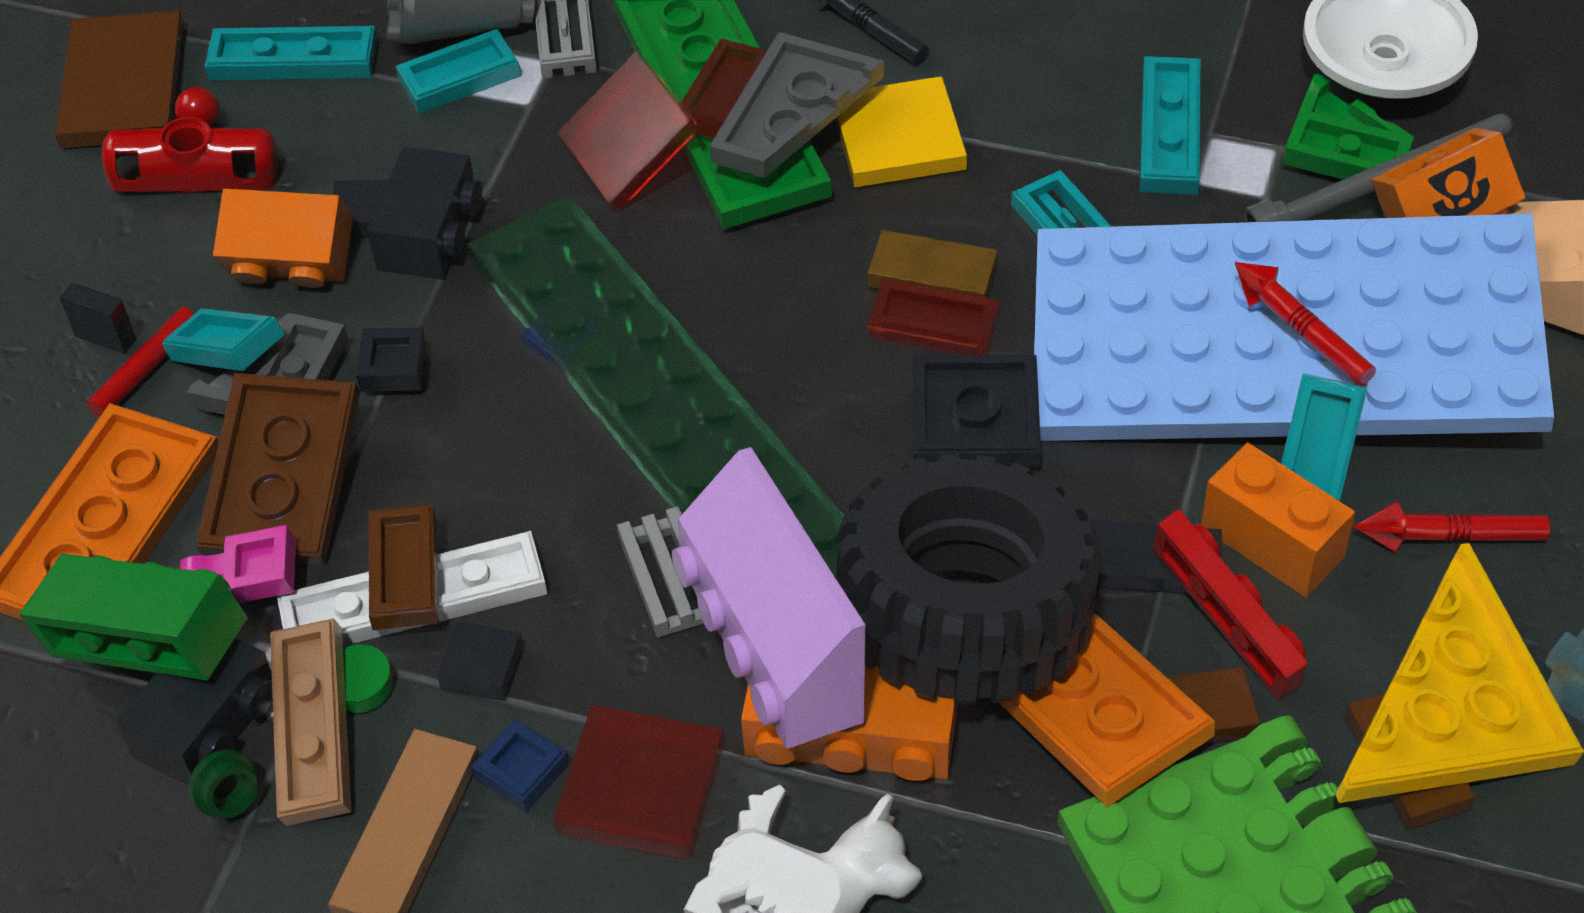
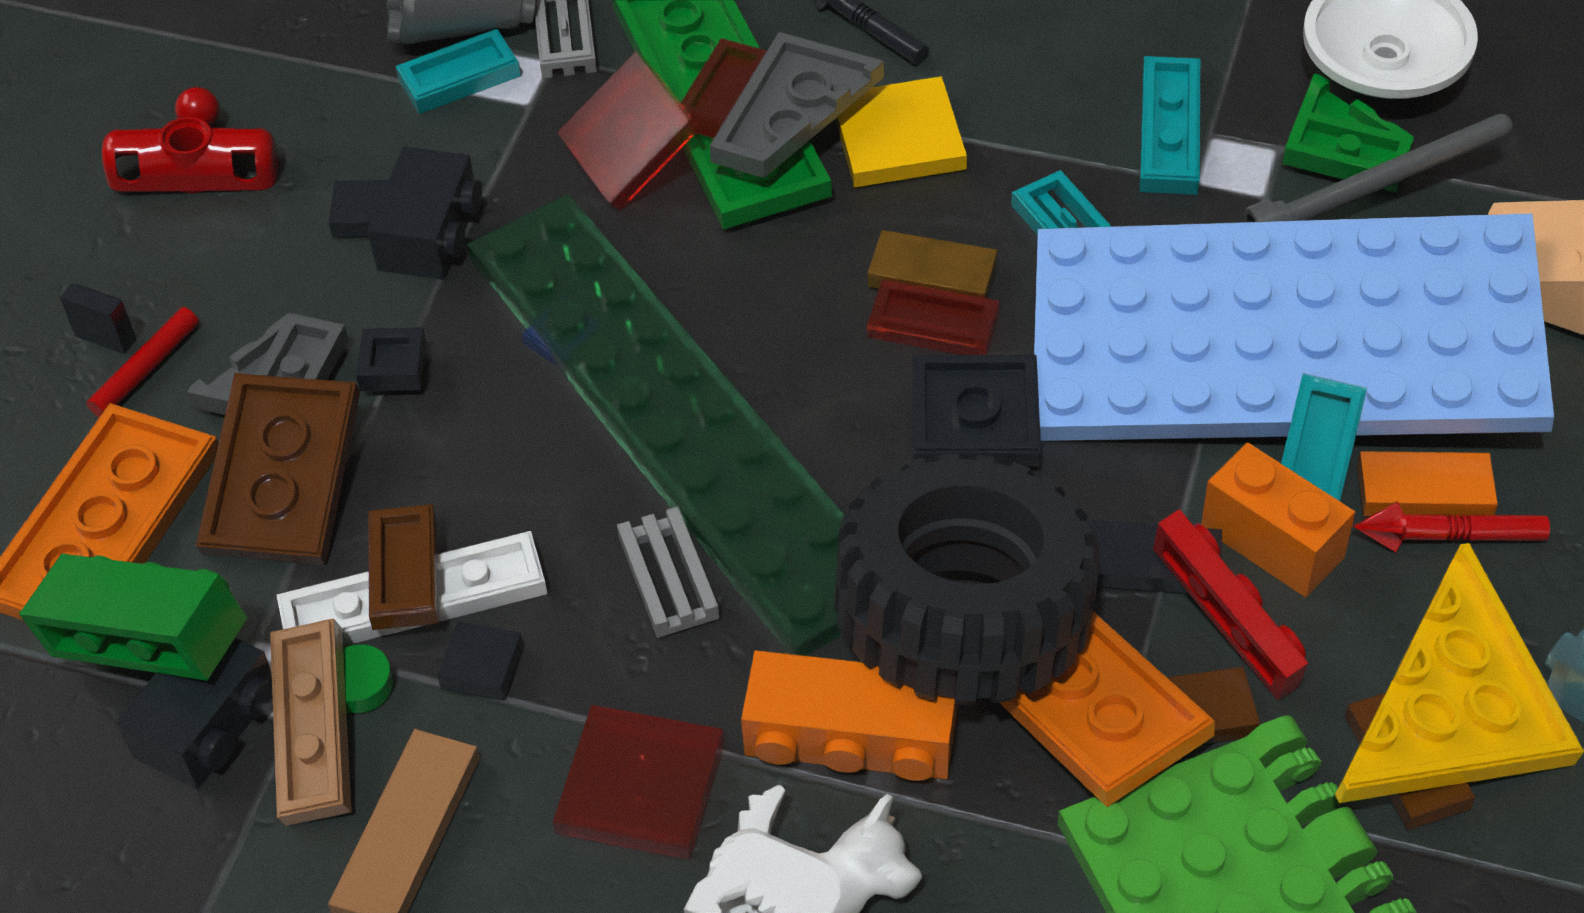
reddish brown tile [55,10,184,148] -> none
teal tile [161,308,285,371] -> none
dark pink plate [180,525,296,603] -> none
dark green plate [188,749,258,818] -> none
teal tile [205,26,378,81] -> none
orange brick [213,188,353,288] -> none
dark blue tile [471,718,570,813] -> none
lavender slope [672,447,865,749] -> none
red piece [1235,261,1376,386] -> none
orange brick [1370,128,1526,218] -> none
none -> orange tile [1357,451,1498,516]

